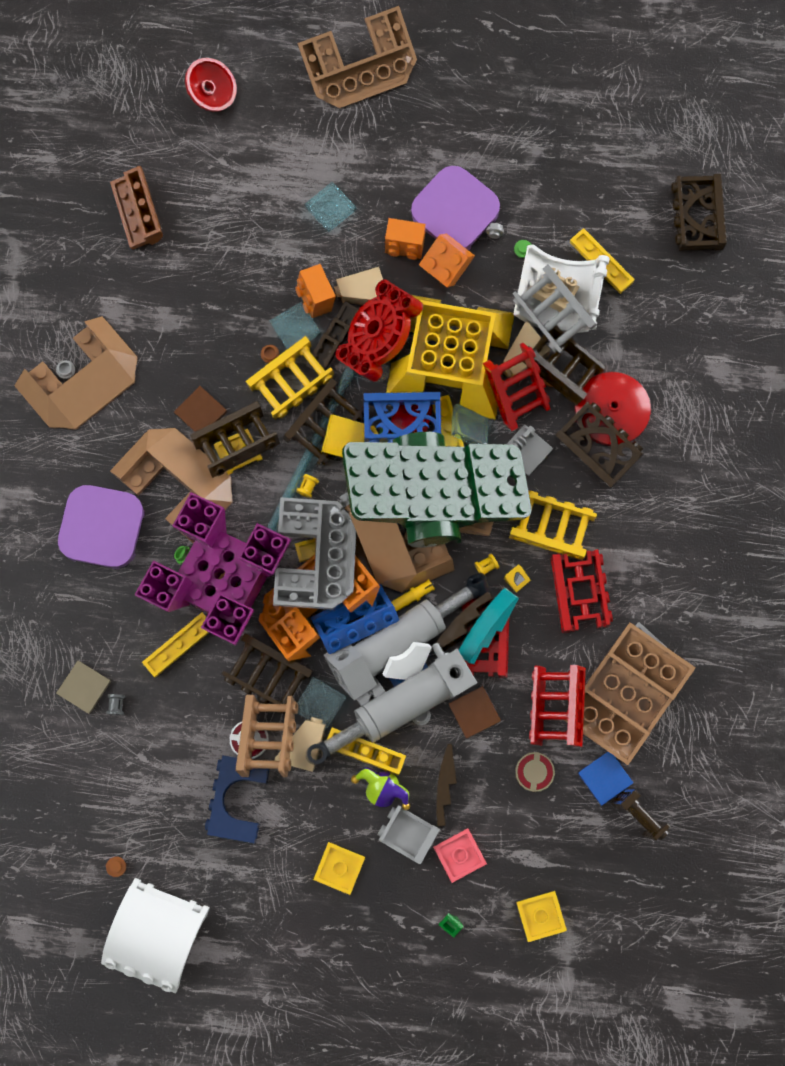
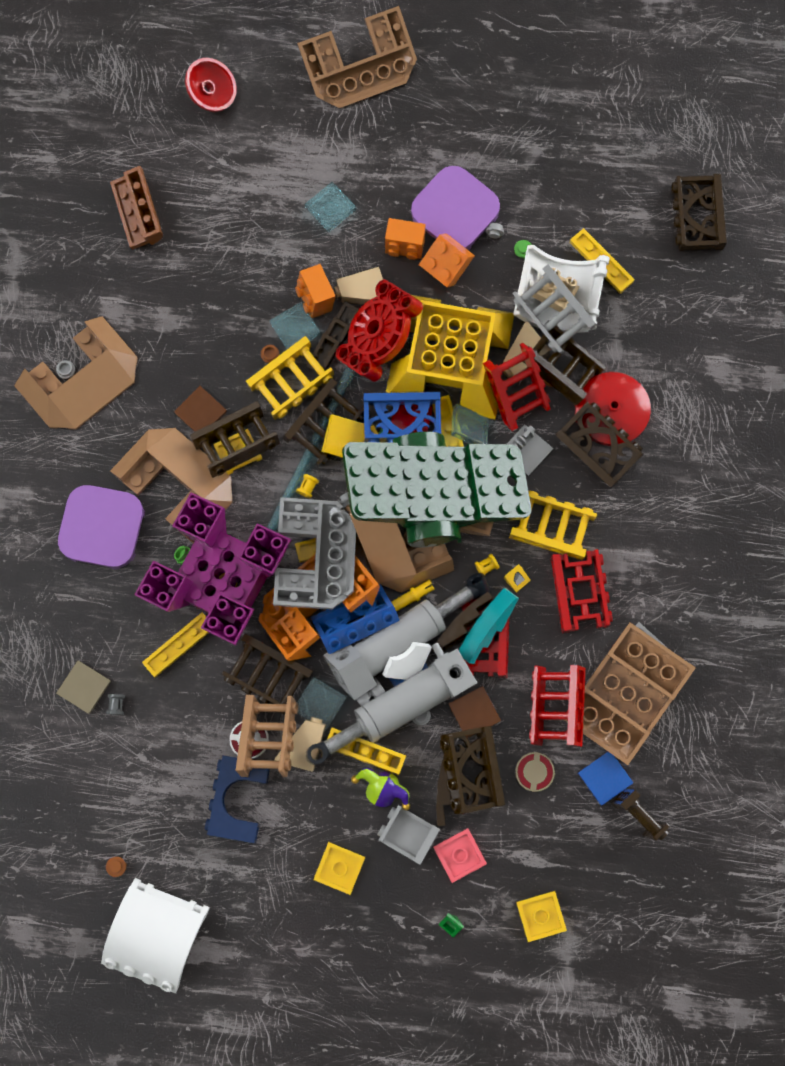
none -> dark brown fence [440,726,505,814]

